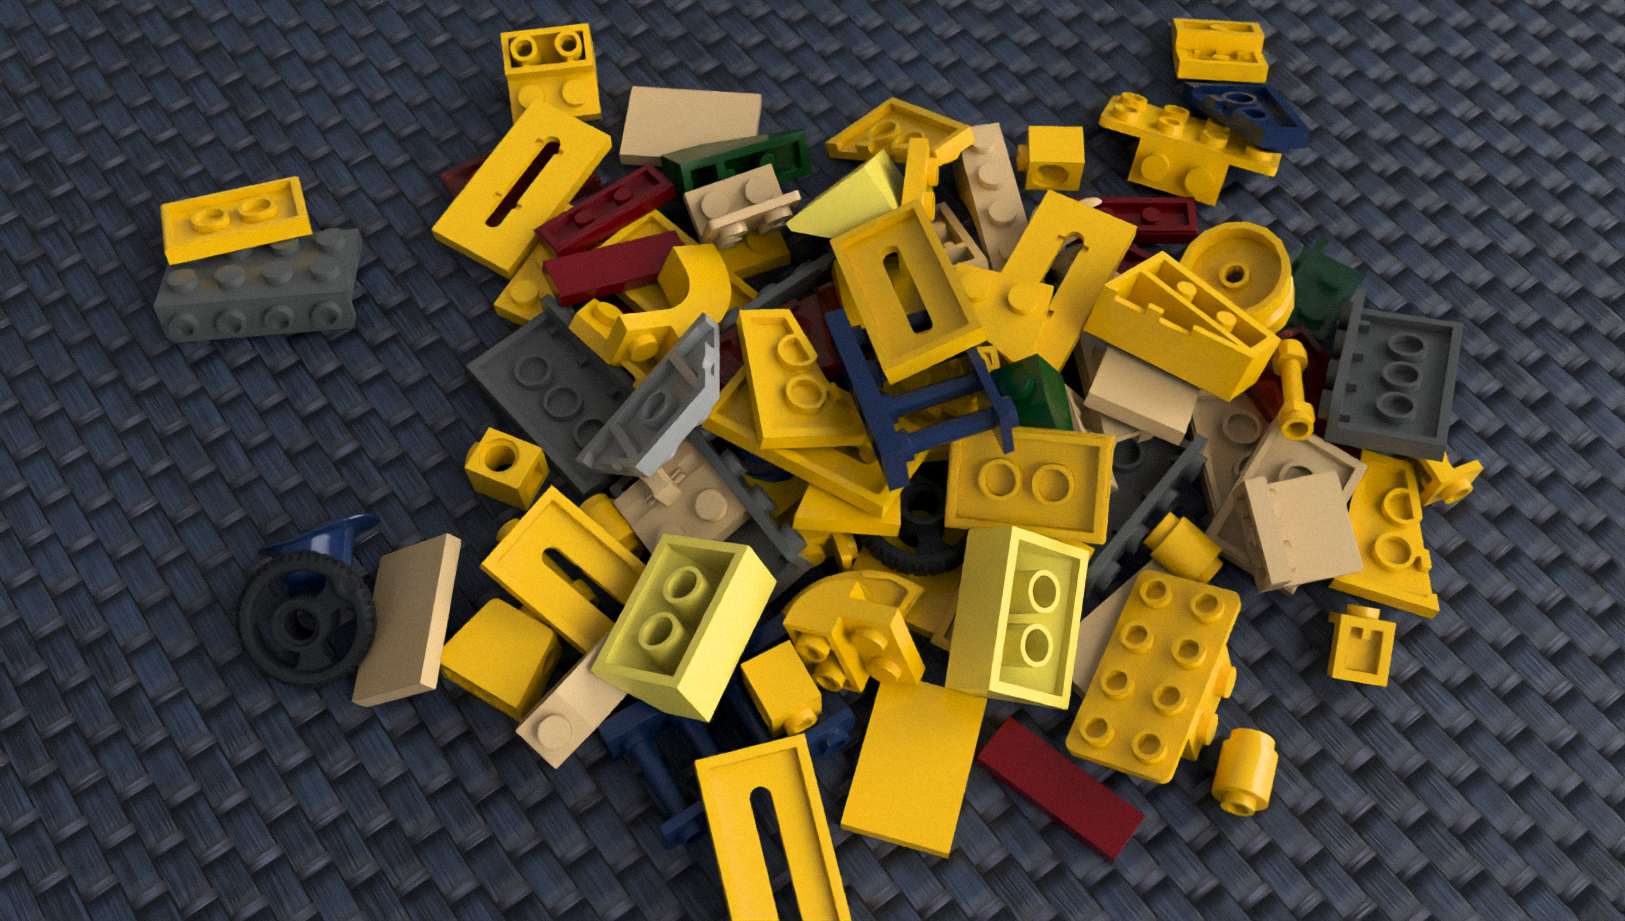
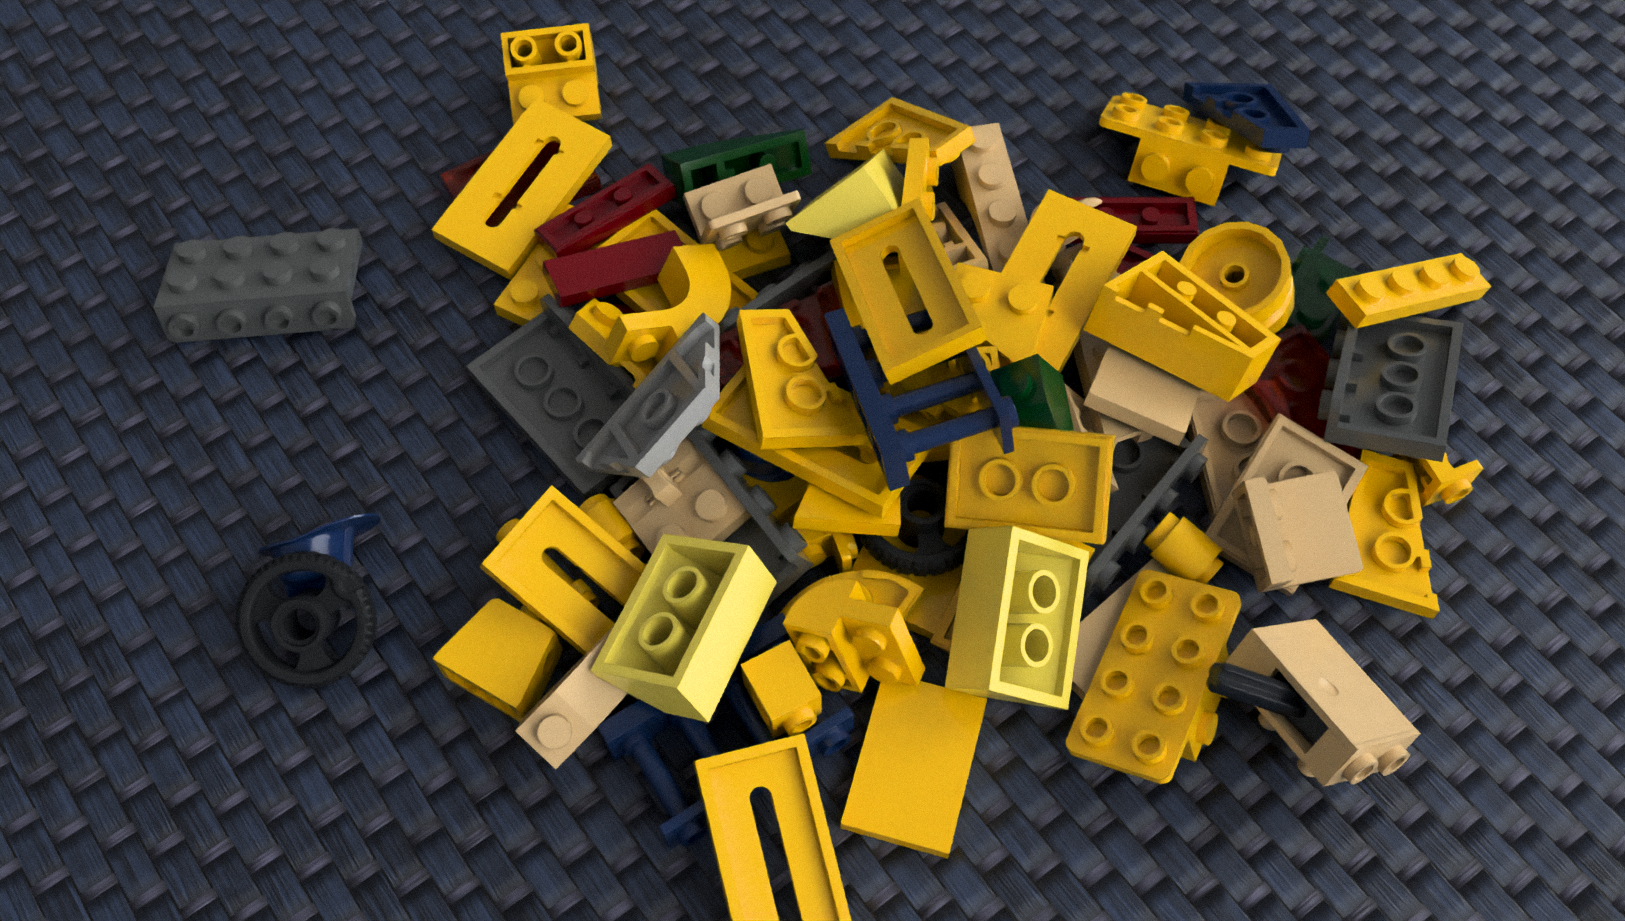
yellow tile [160,176,313,265] -> none
tan tile [352,533,461,707] -> none
yellow brick [464,427,550,512] -> none
tan tile [619,86,762,167] -> none
dark red tile [976,716,1146,865] -> none
yellow brick [1016,126,1085,191] -> none
yellow slope [1172,18,1268,83] -> none
yellow brick [1211,728,1278,817] -> none
yellow bar [1272,339,1315,441] -> none
yellow bracket [1327,604,1396,687] -> none
none -> tan piece [1206,619,1421,787]
none -> yellow plate [1326,253,1491,329]

